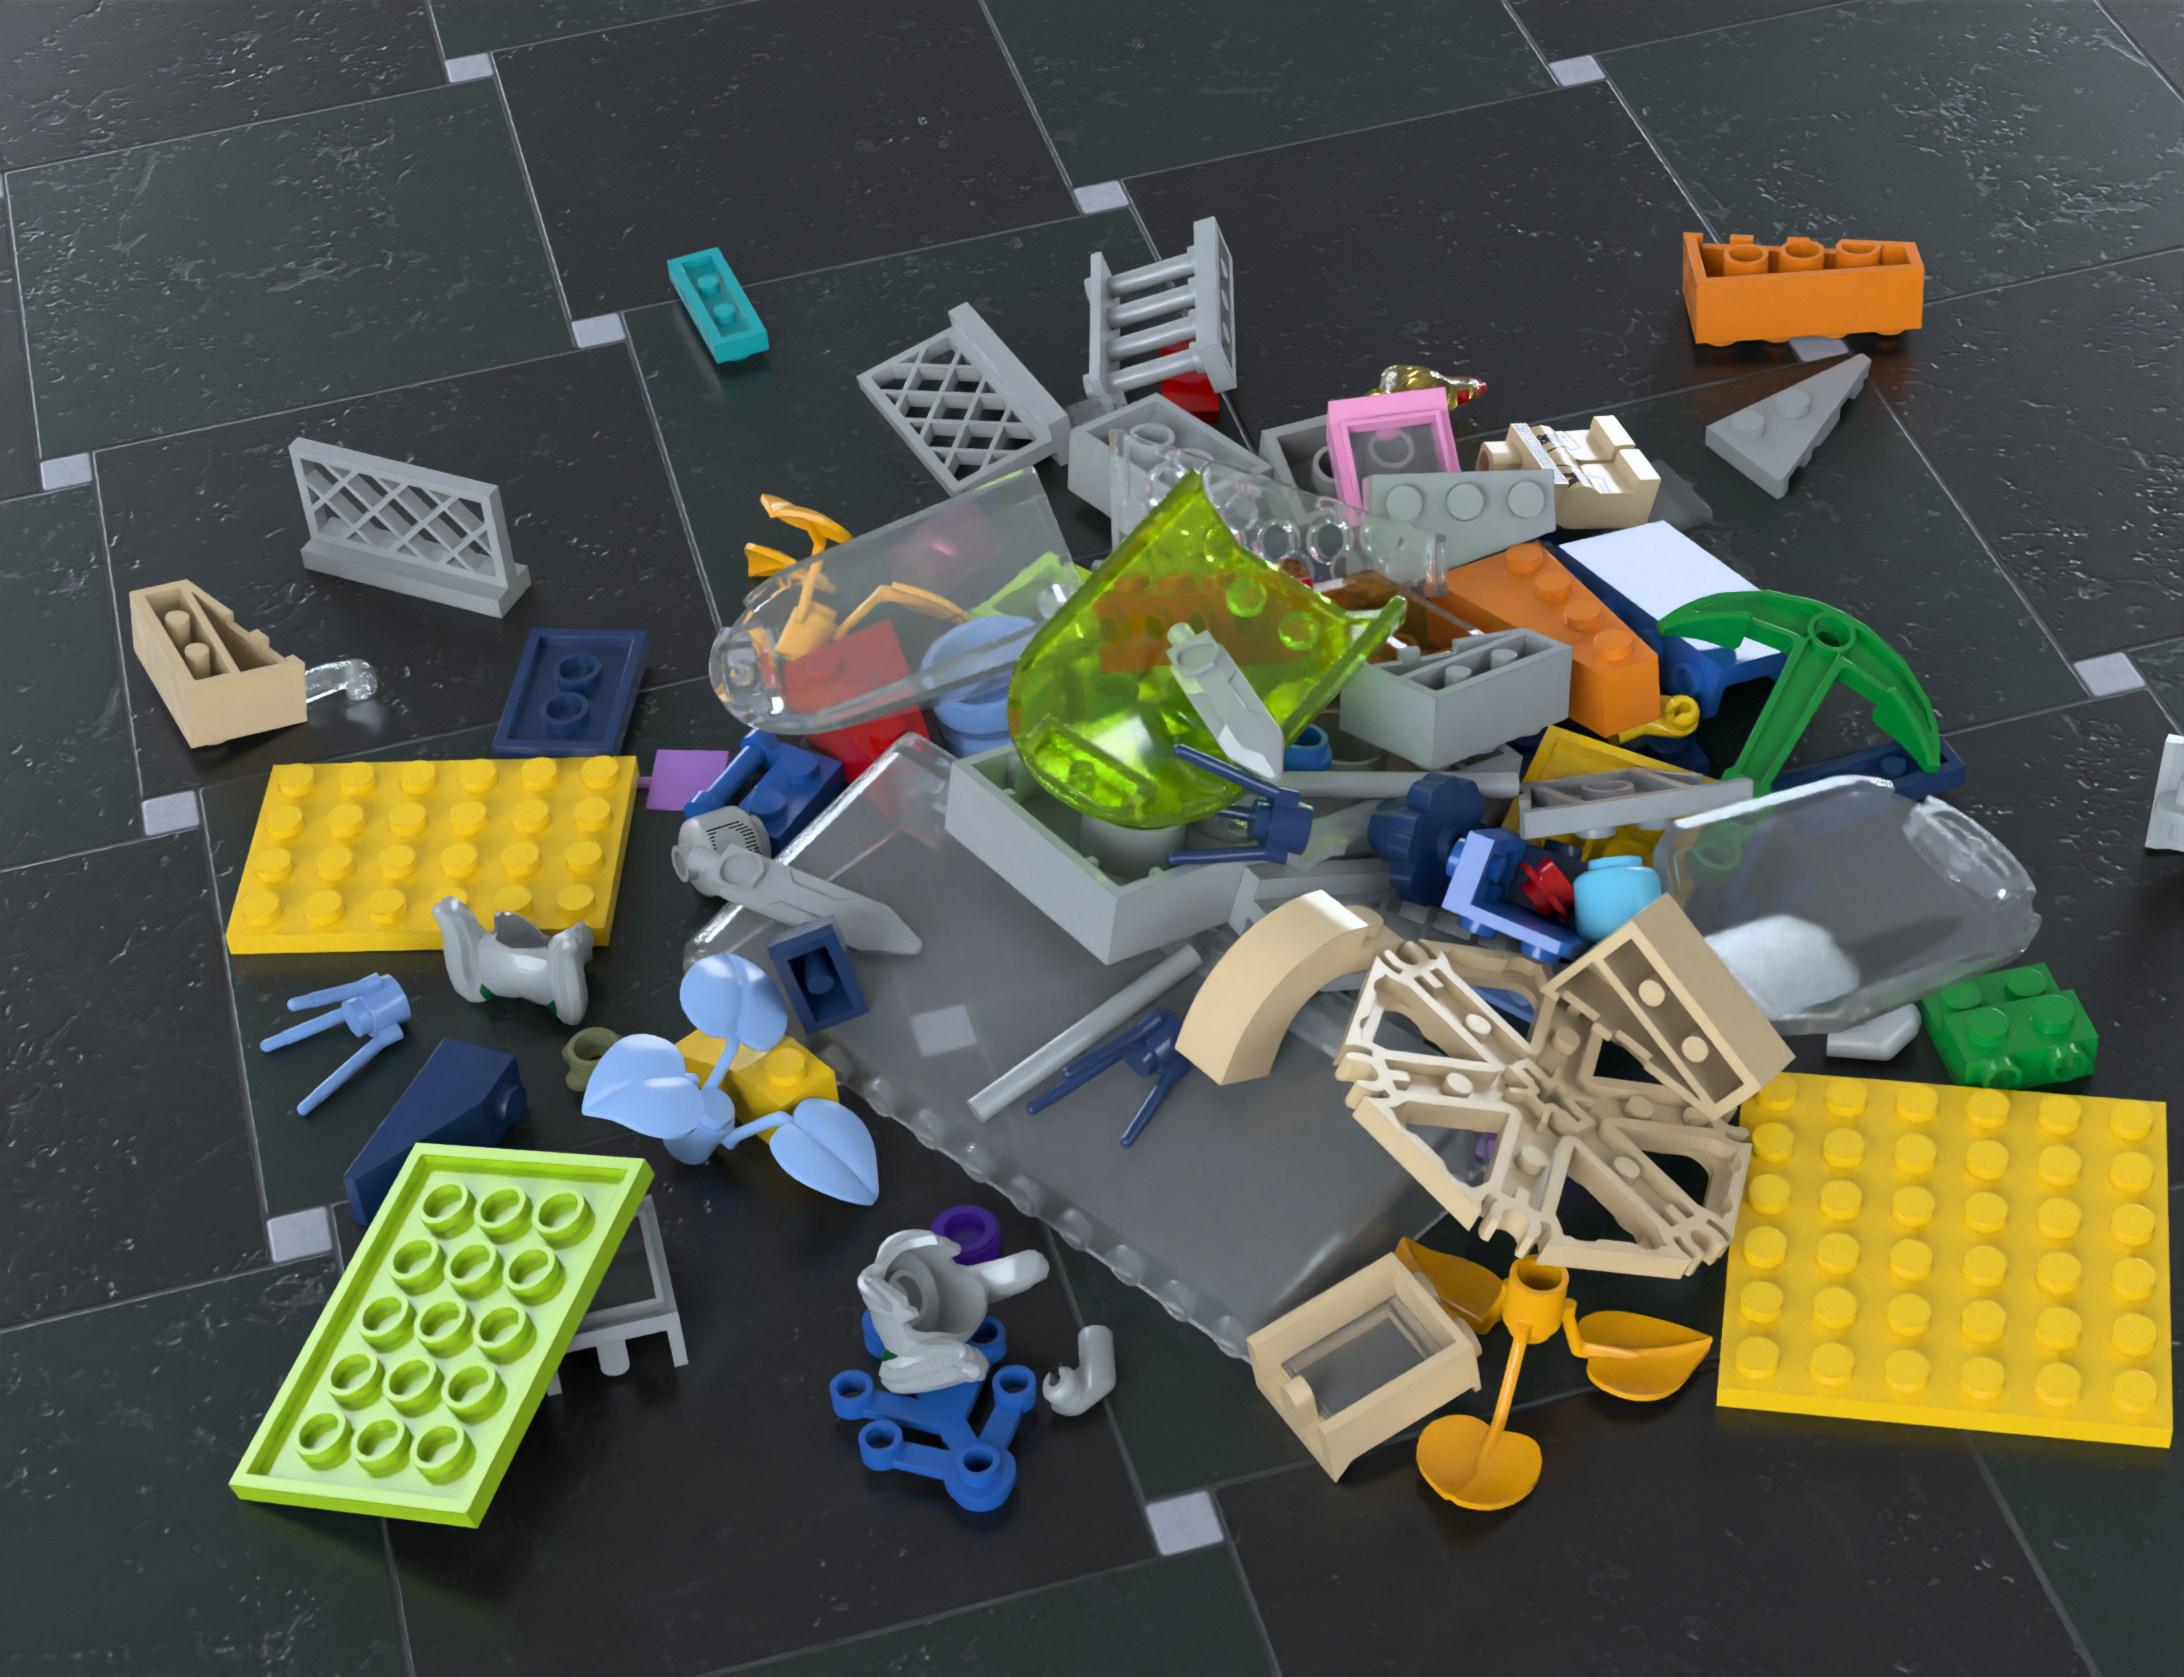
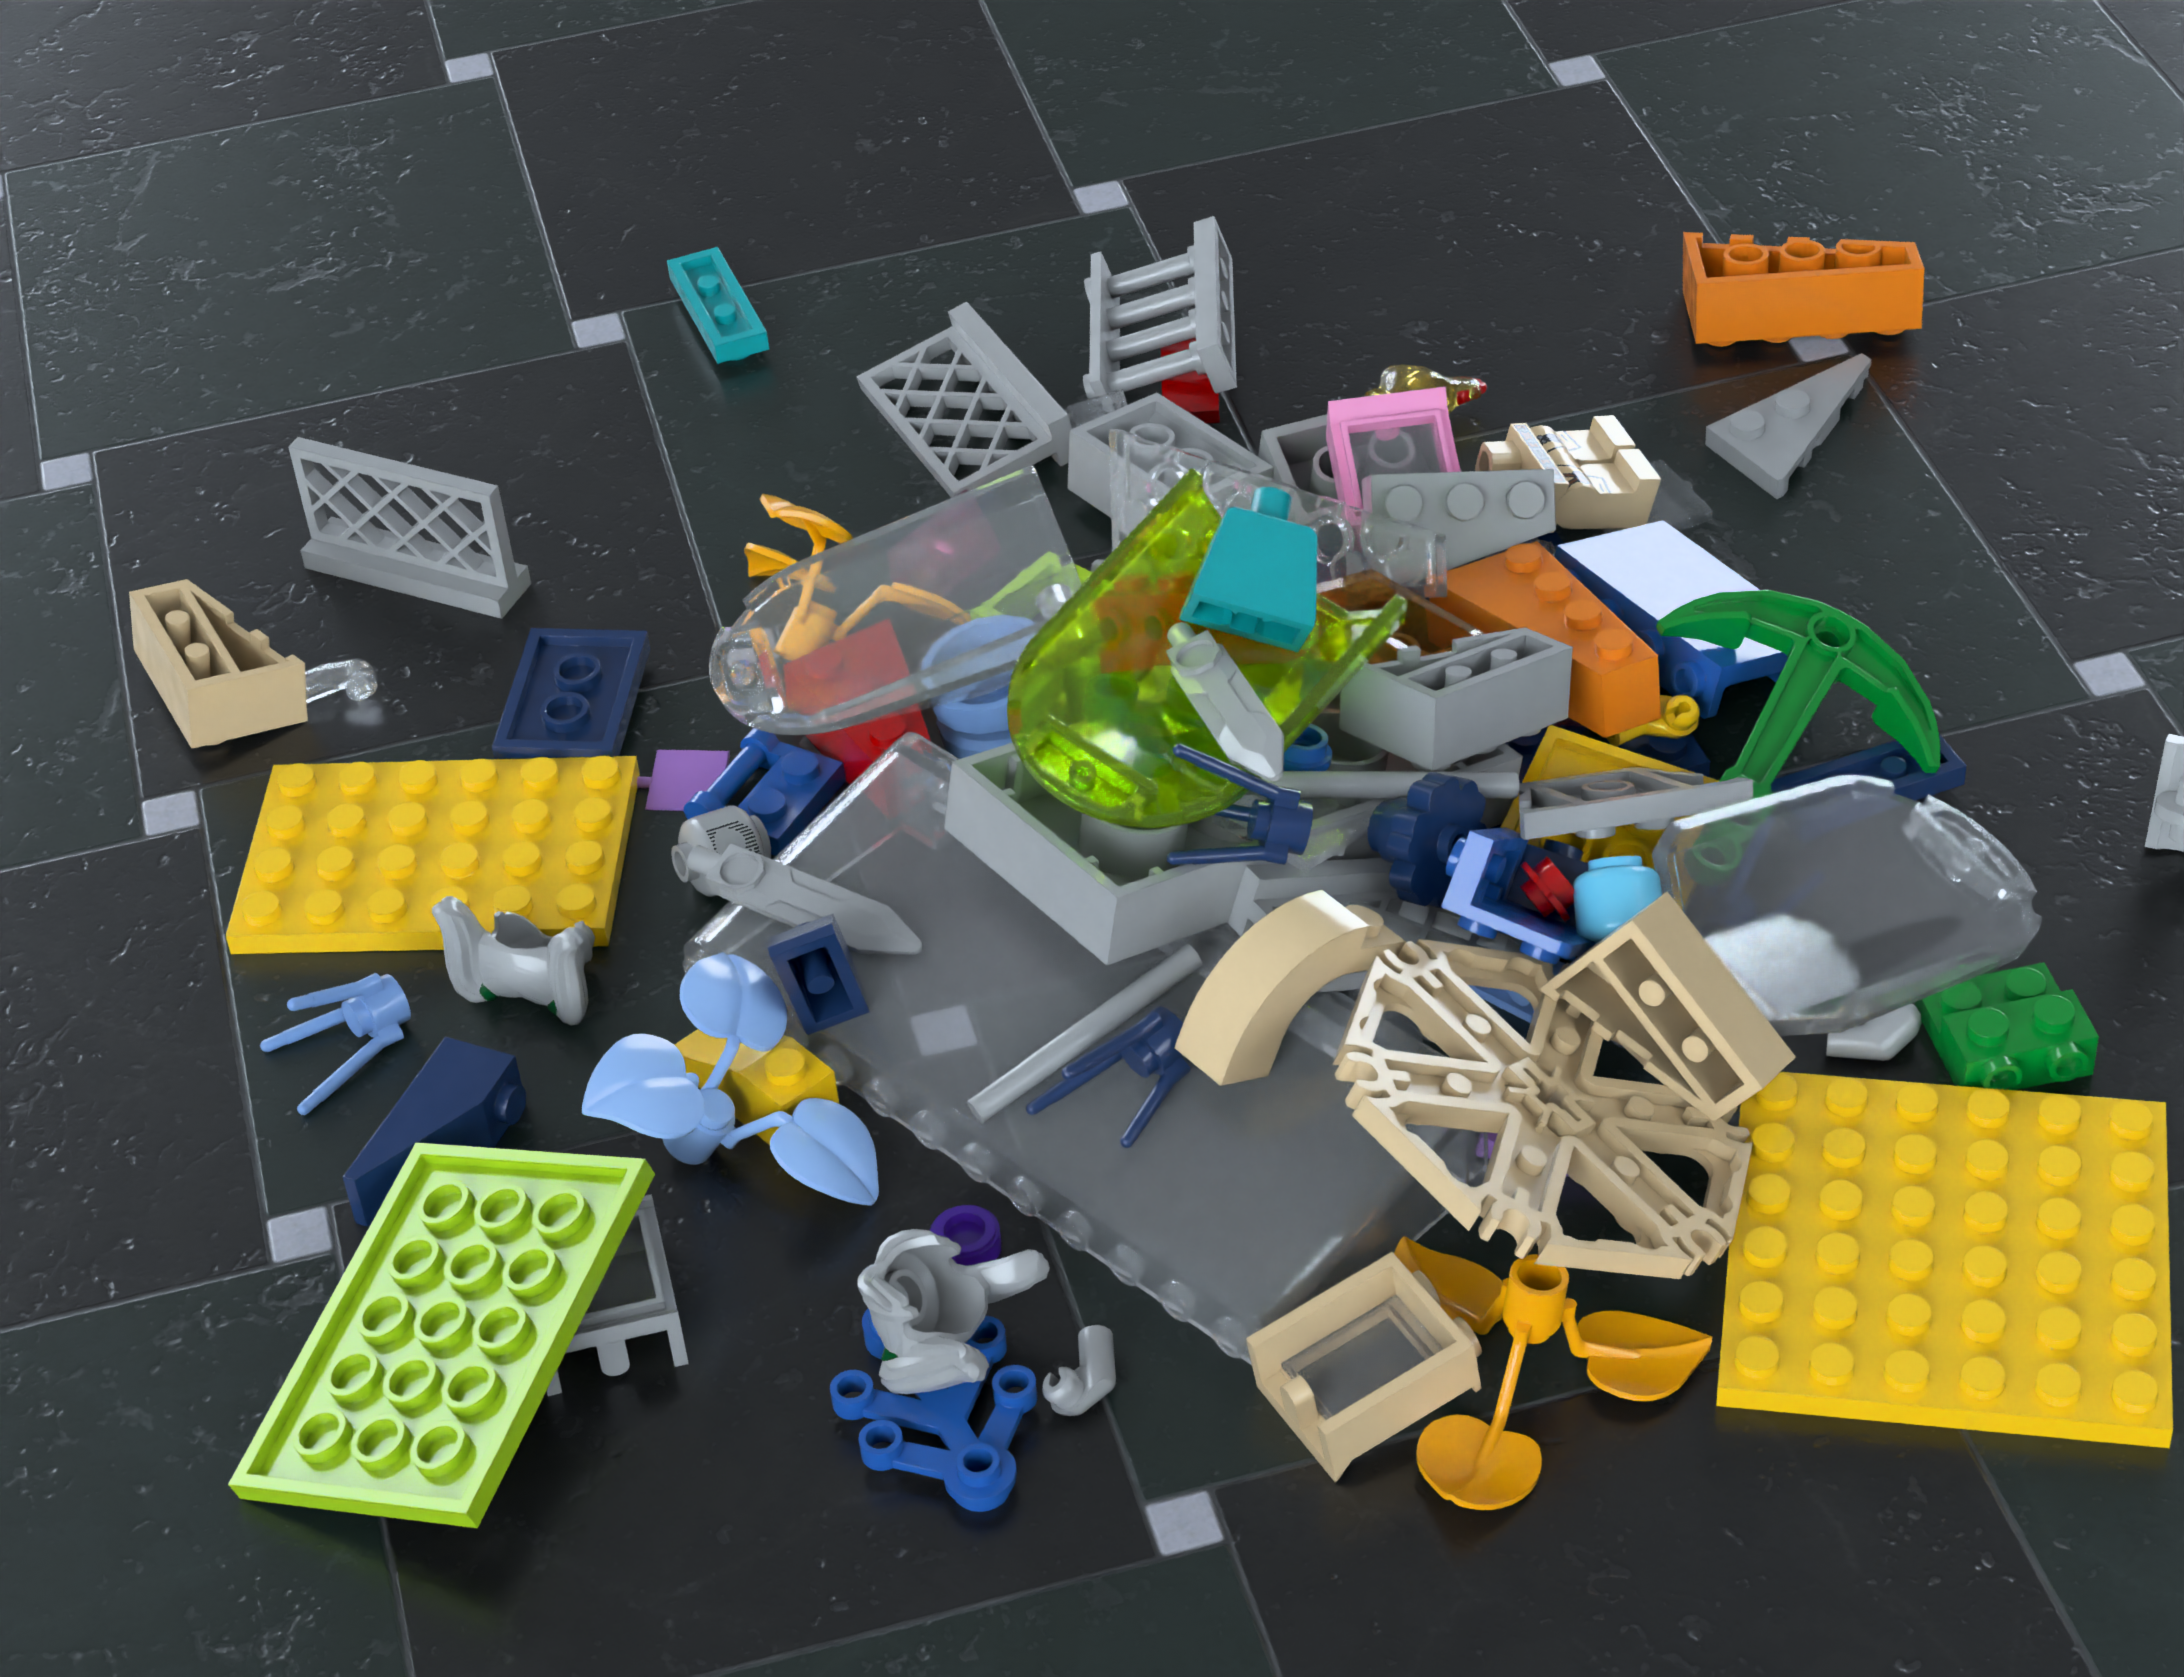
olive plate [562,1027,624,1091] -> none
none -> teal torso [1179,487,1317,652]

